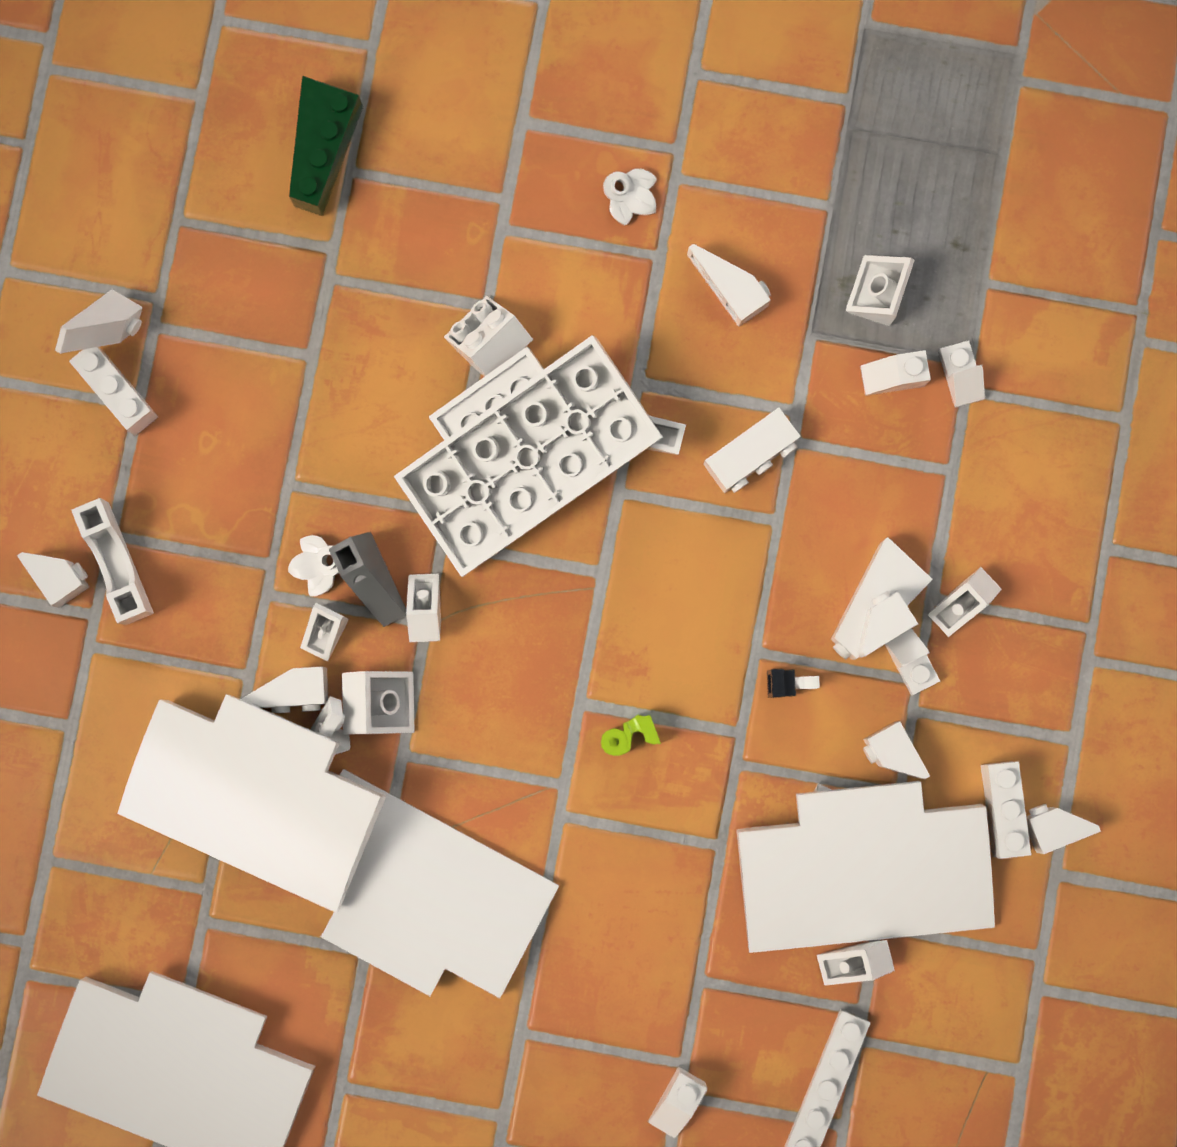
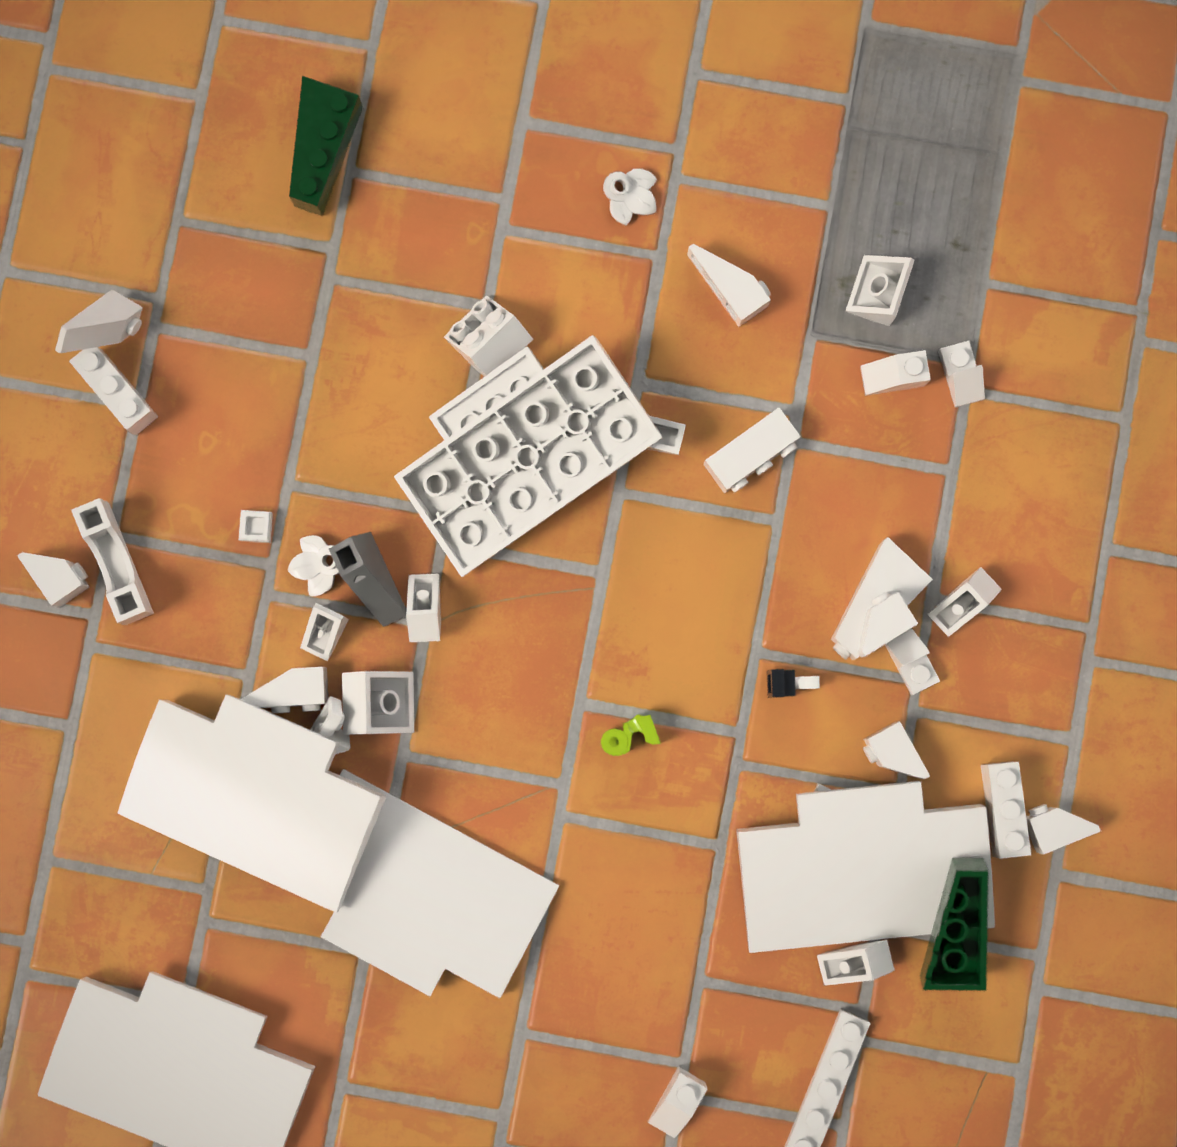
none -> white tile [239,510,273,543]
none -> dark green wedge [920,858,988,991]

